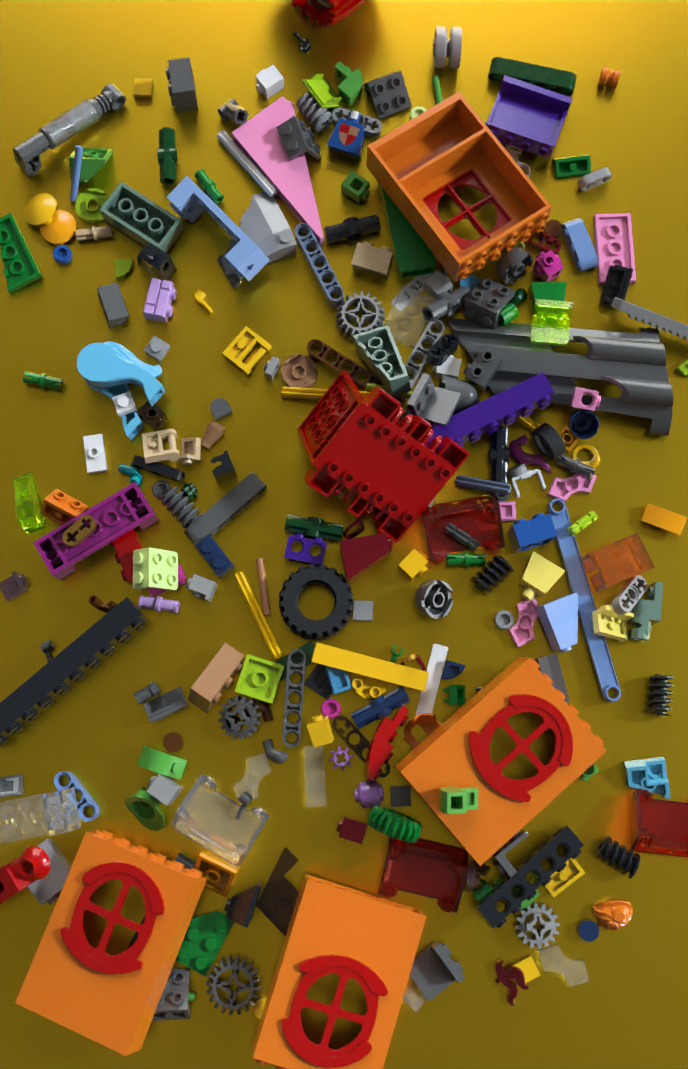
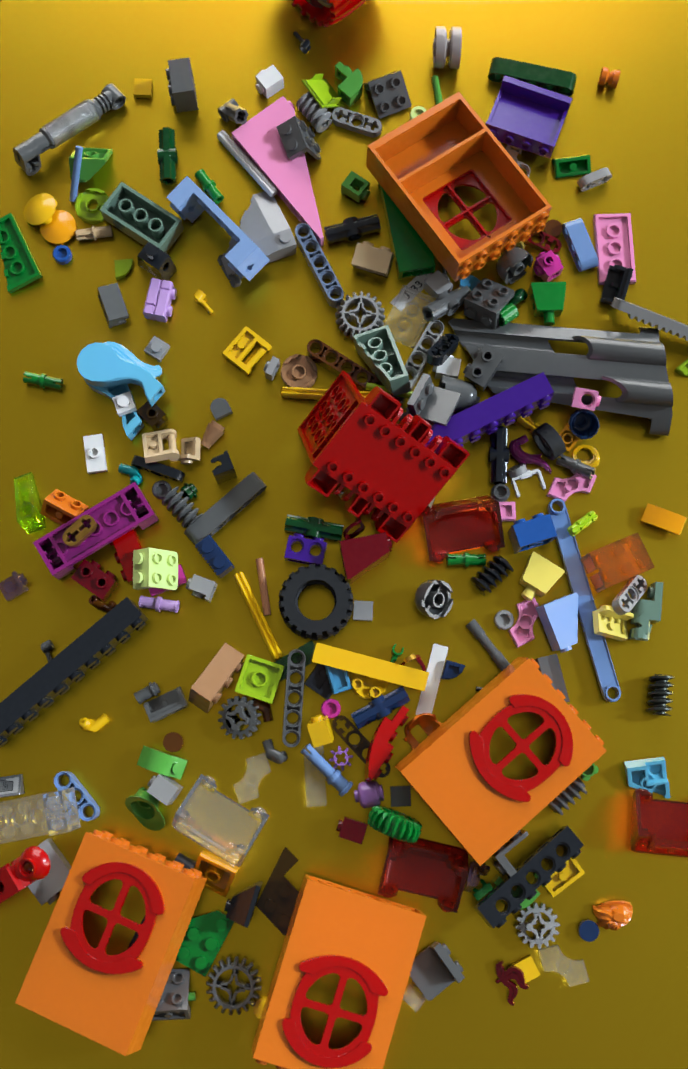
dark grey hand [235,791,253,820] -> none
blue torso [327,110,365,158] -> none
yellow brick [397,549,428,581] -> none
bright green brick [440,787,478,814] -> none
green tile [443,684,465,705] -> none
dark grey axle [444,523,480,551] -> none
sand blue axle [455,475,511,495] -> none
clear neon green bracket [530,299,573,346] -> none
black piece [594,836,640,879] -> none
none -> dark red brick [71,559,119,602]
none -> yellow arm [79,713,110,732]
none -> medium blue pin [300,743,353,797]
none -> dark grey piece [466,619,510,672]
none -> dark grey piece [548,777,587,815]

